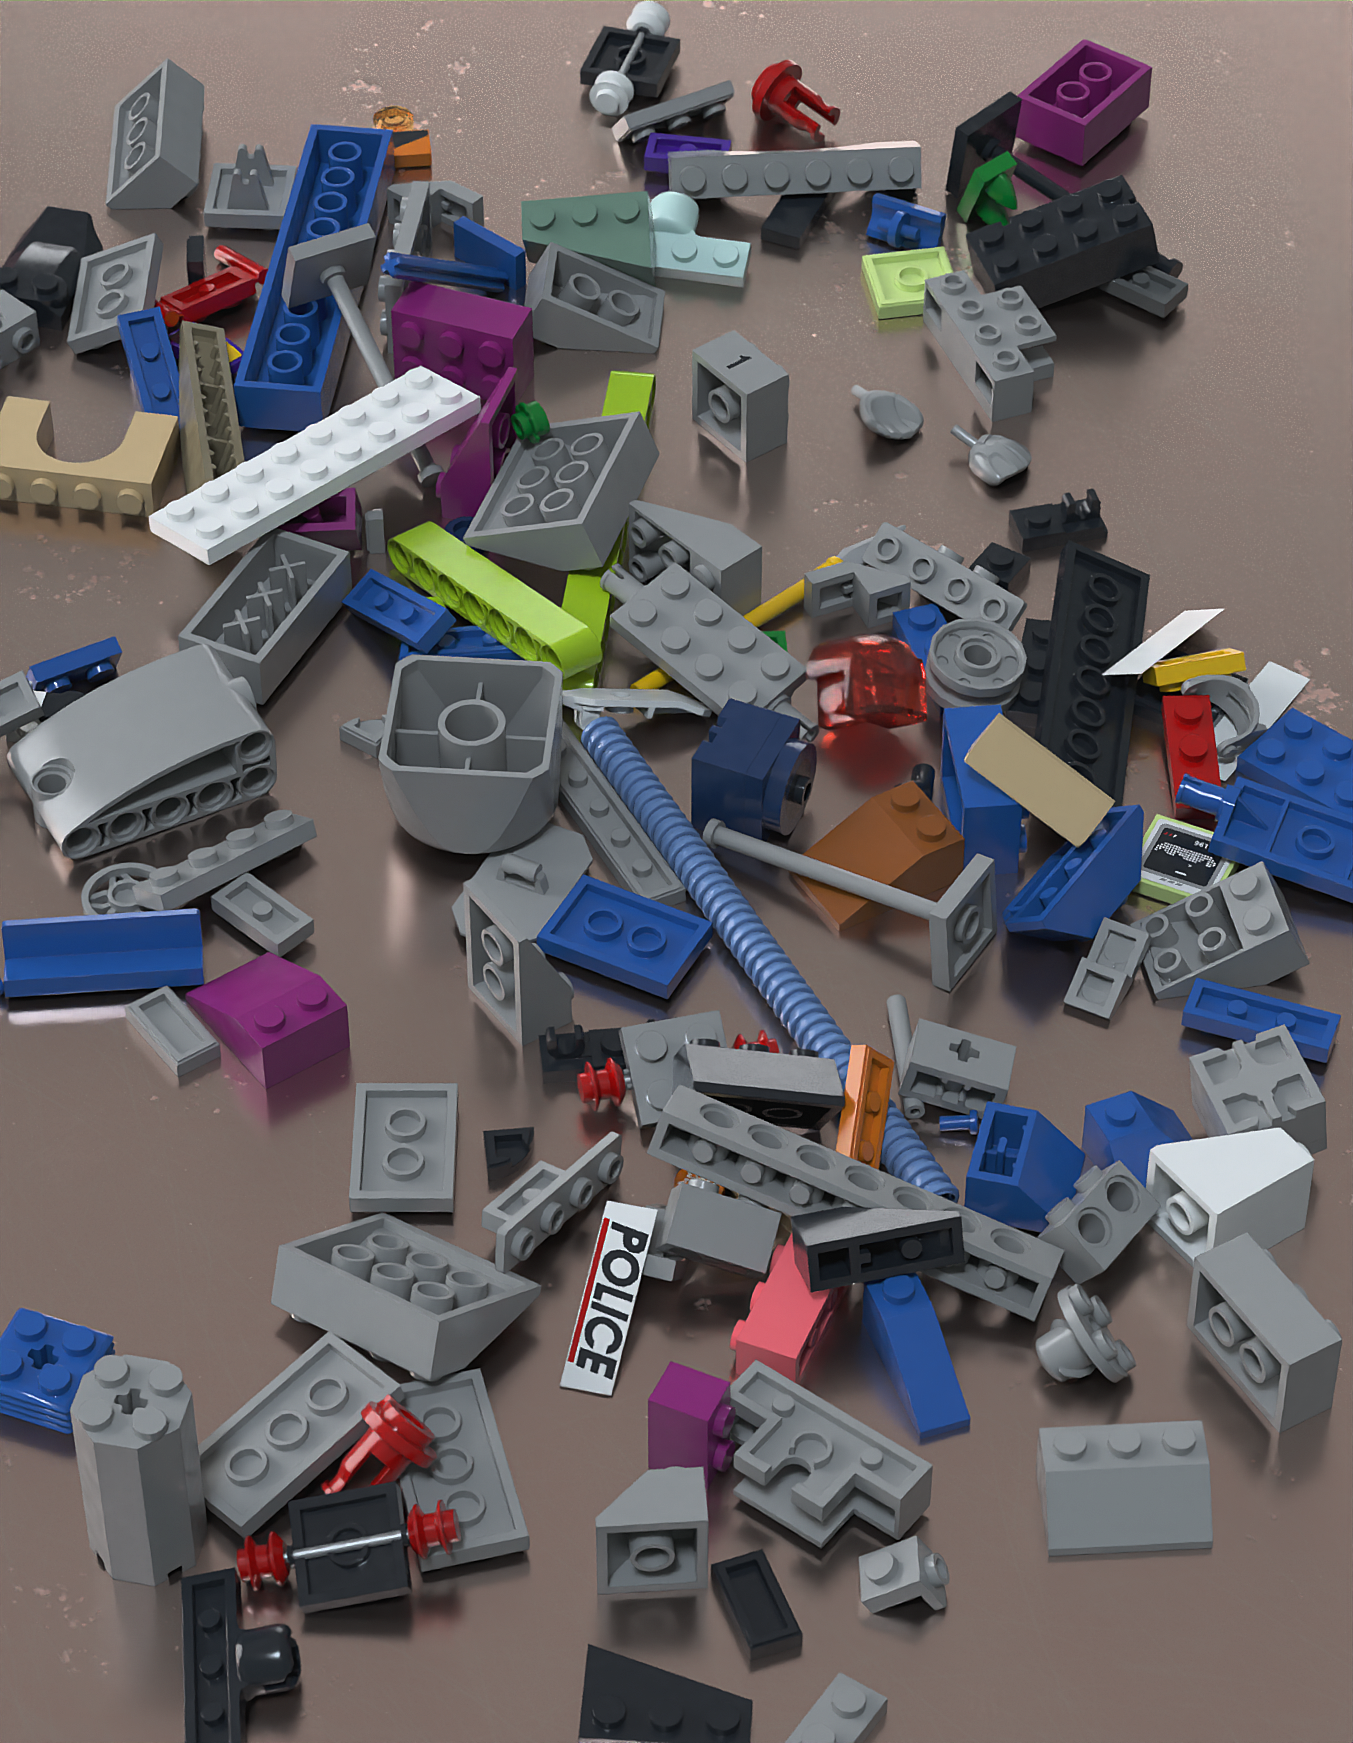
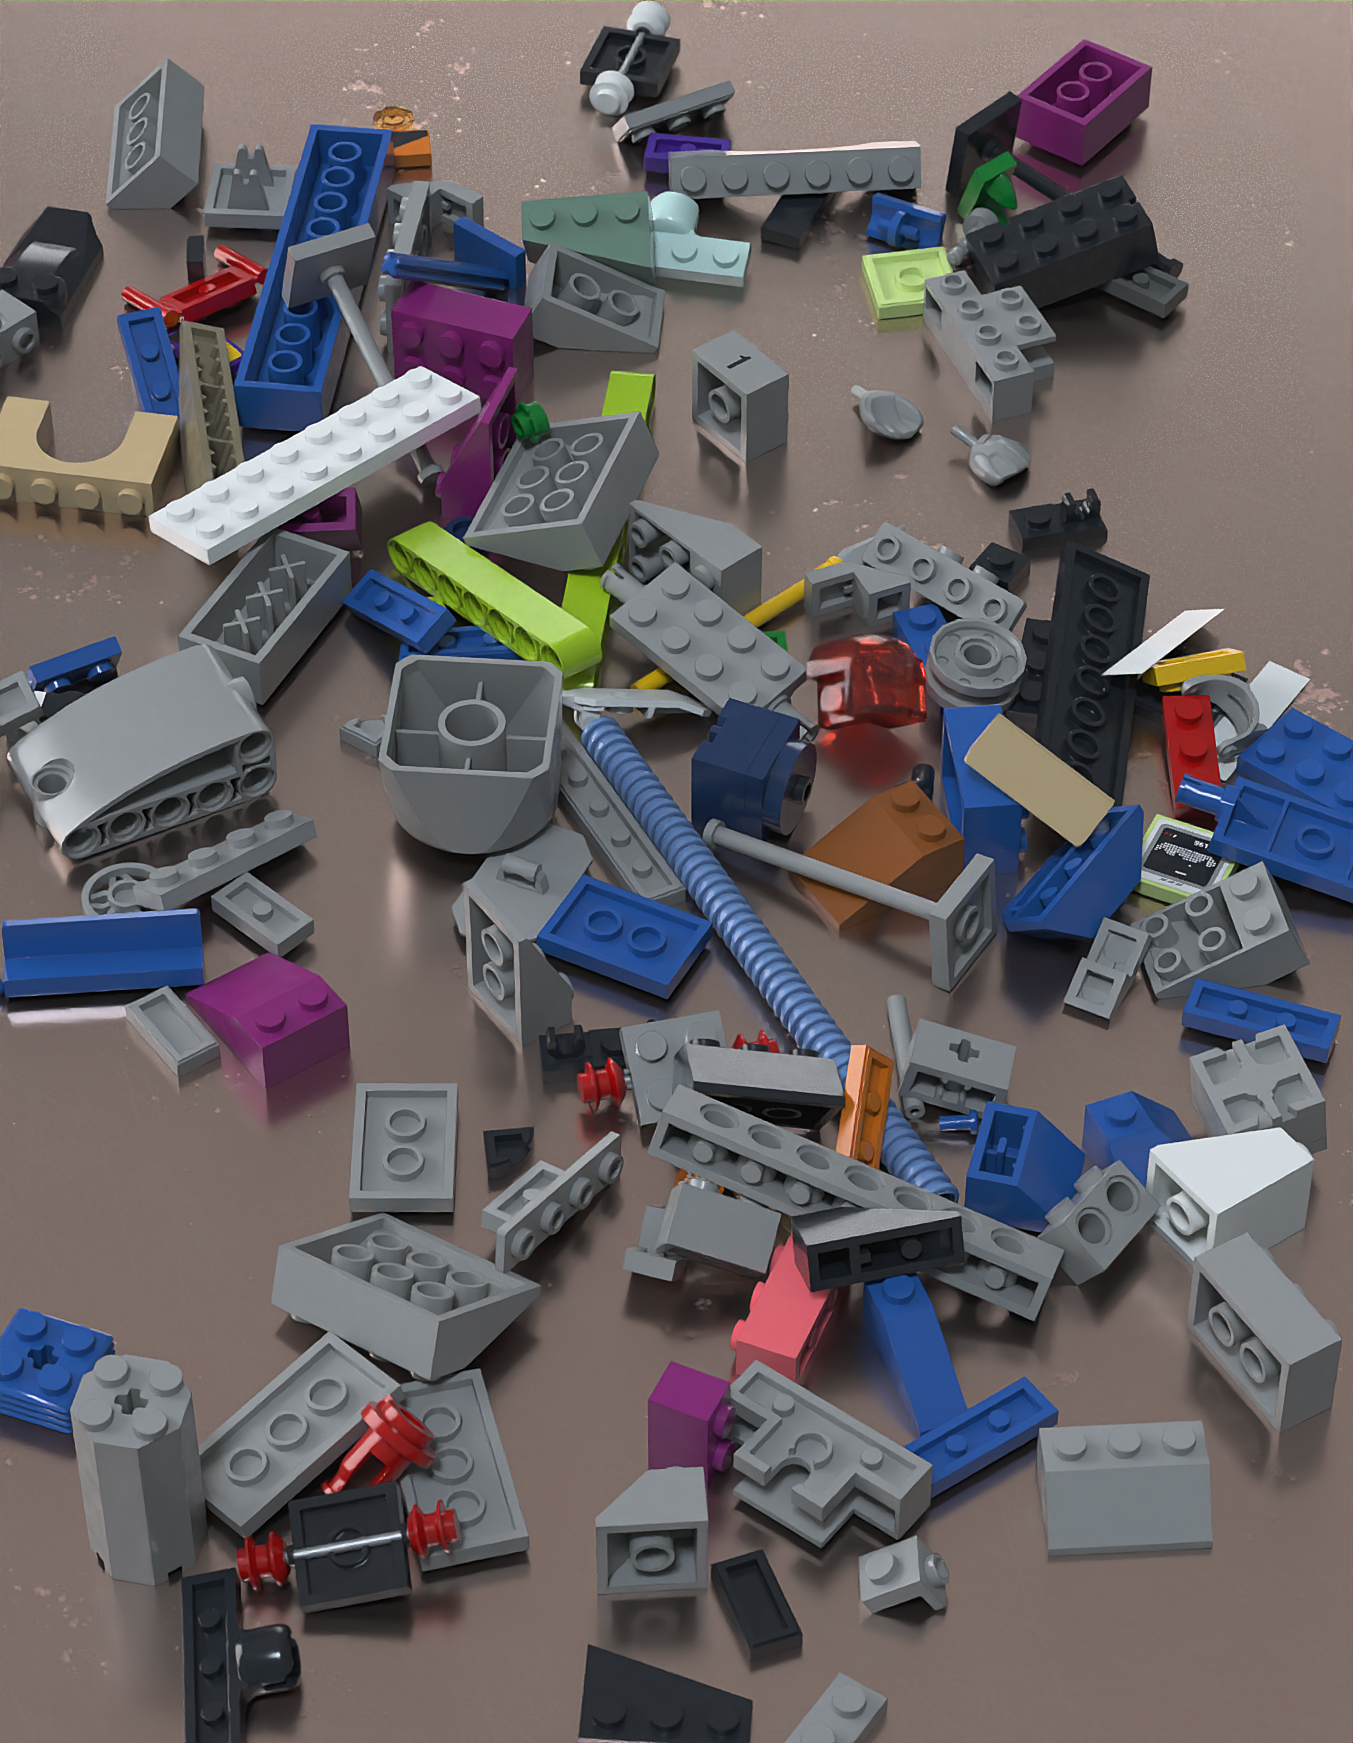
light grey plate [67,233,164,354] -> none
light grey tile [365,508,385,554] -> none
sticker [560,1201,658,1396] -> none
red piece [751,59,840,143] -> none
light grey plate [1035,1284,1136,1383] -> none
none -> blue plate [903,1376,1059,1498]
none -> light grey piece [947,208,999,266]

